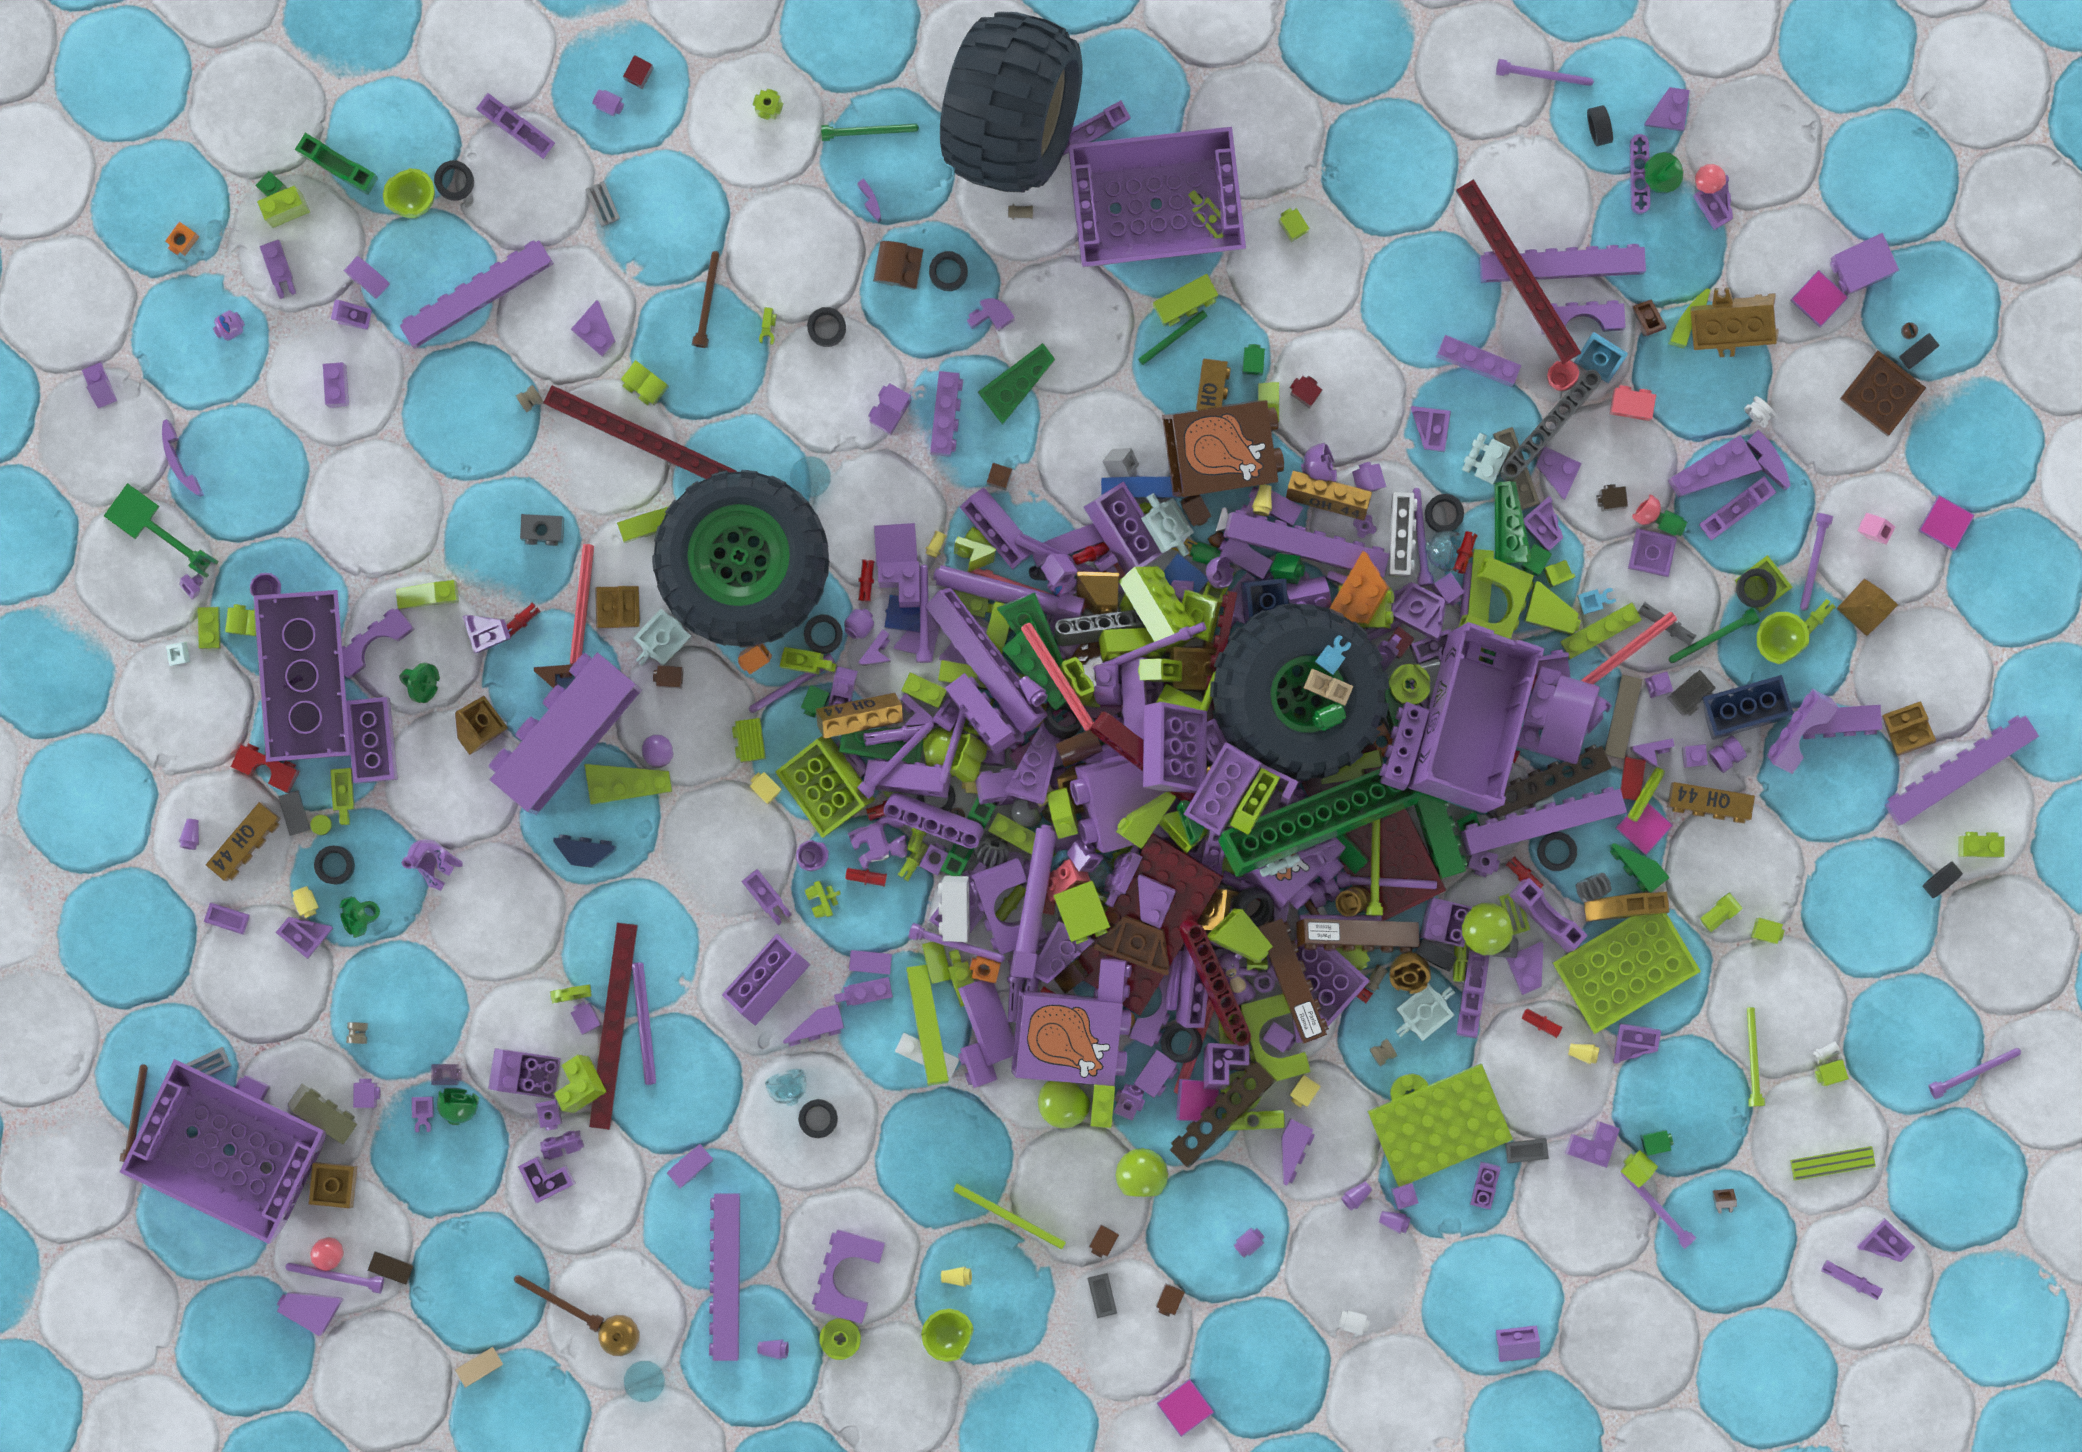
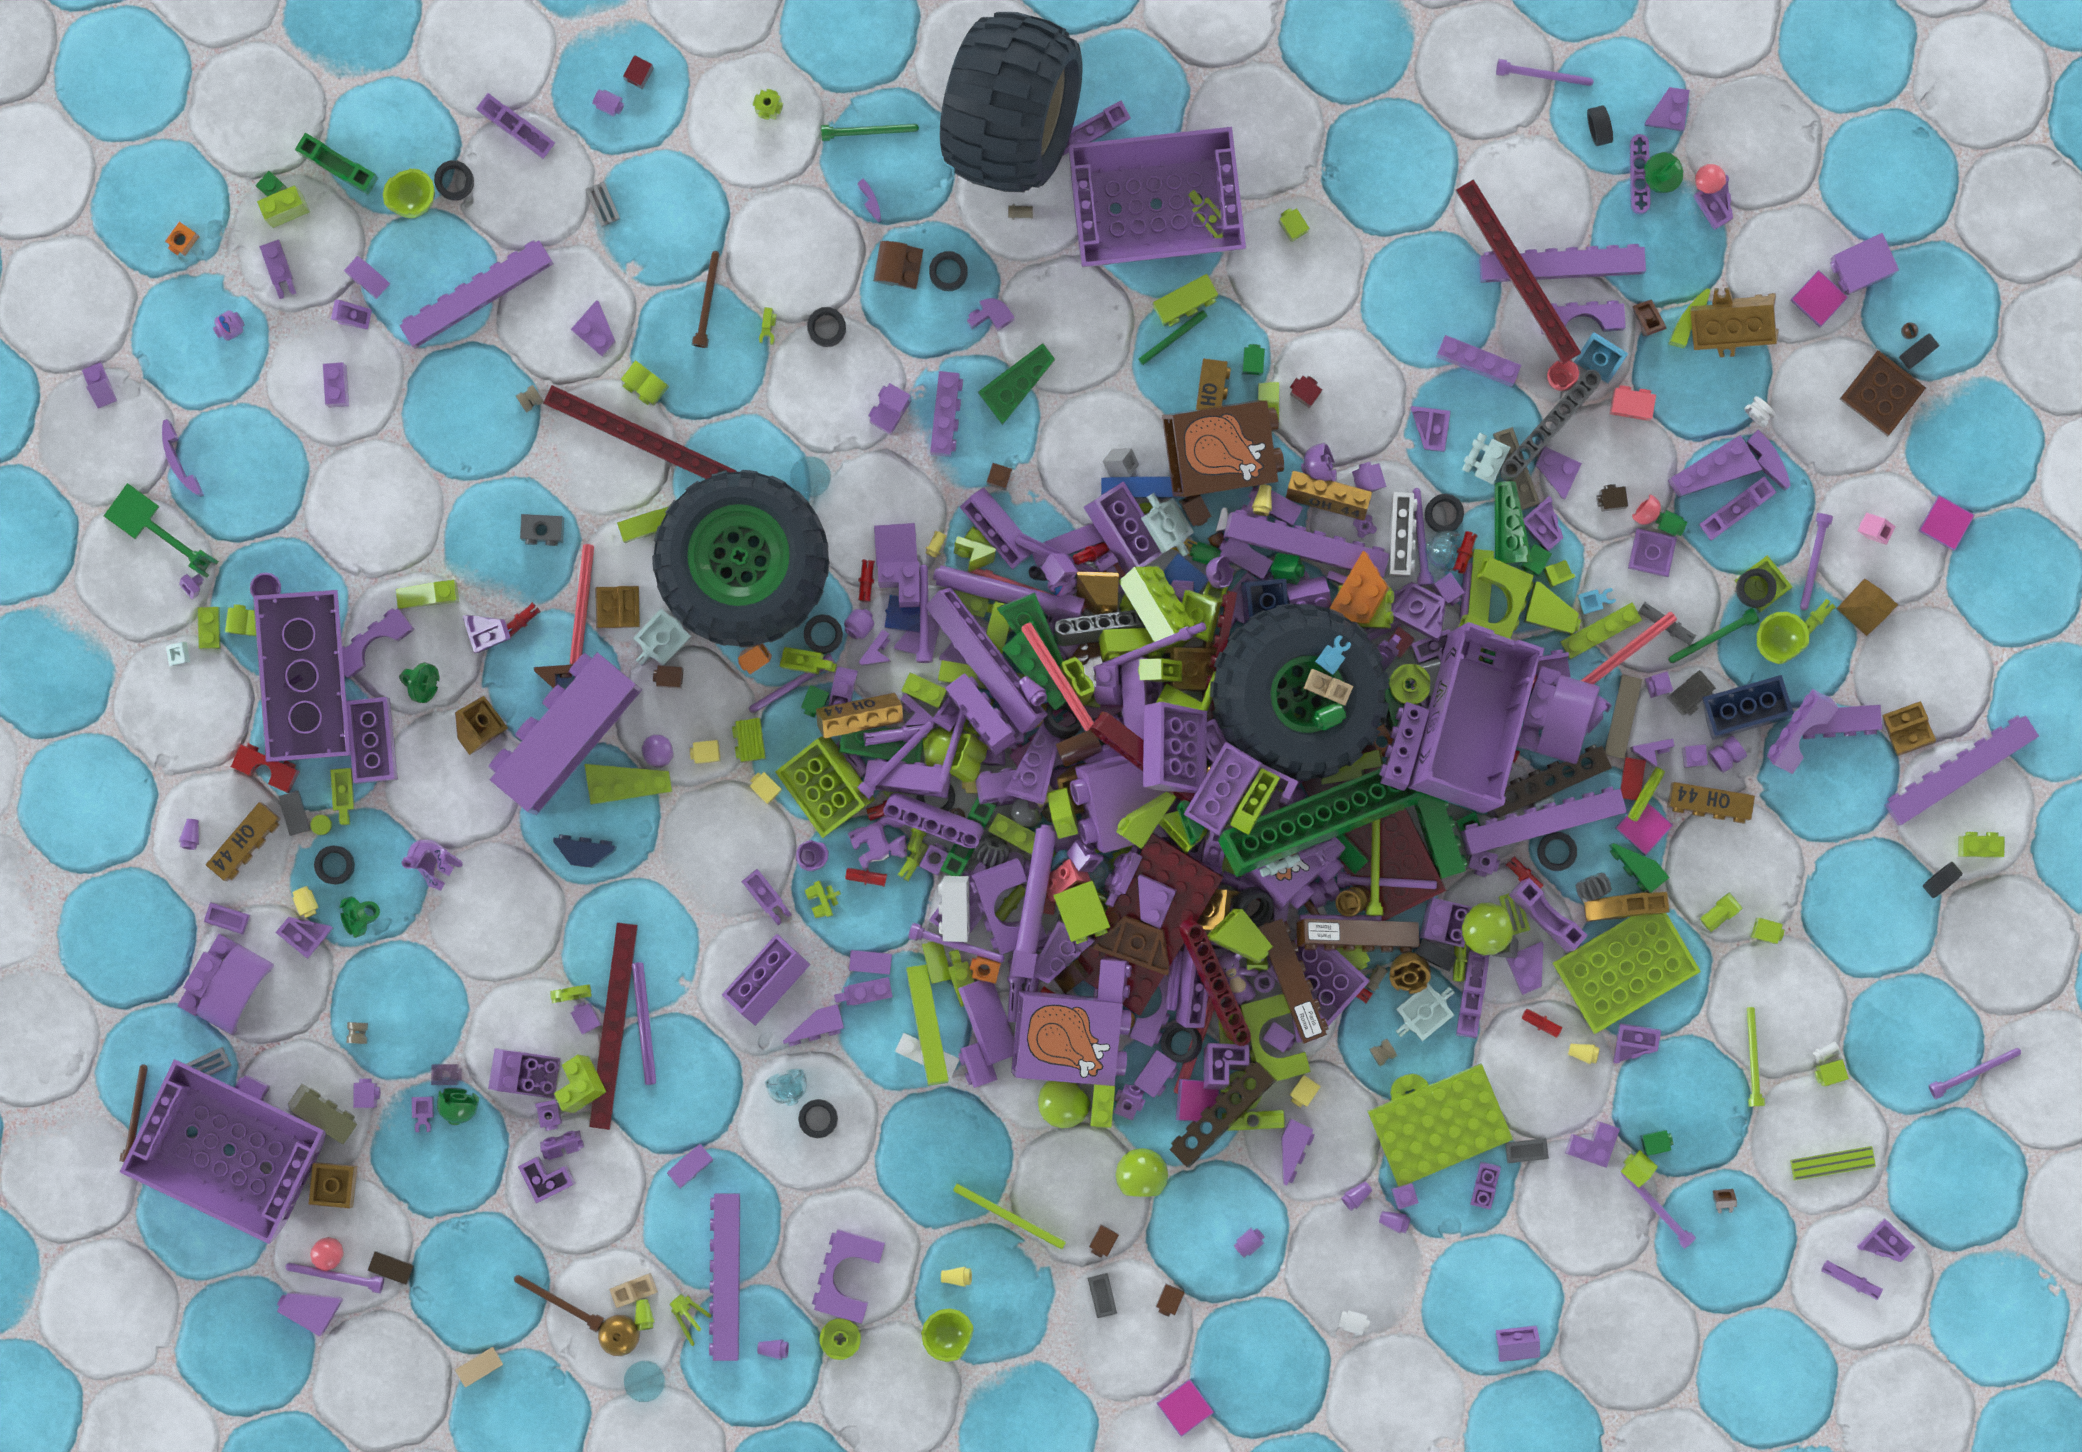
none -> medium lavender piece [177,934,274,1035]
none -> tan slope [609,1273,658,1308]
none -> lime cone [635,1299,655,1330]
none -> lime plant [669,1294,712,1346]
none -> light yellow brick [690,740,721,764]

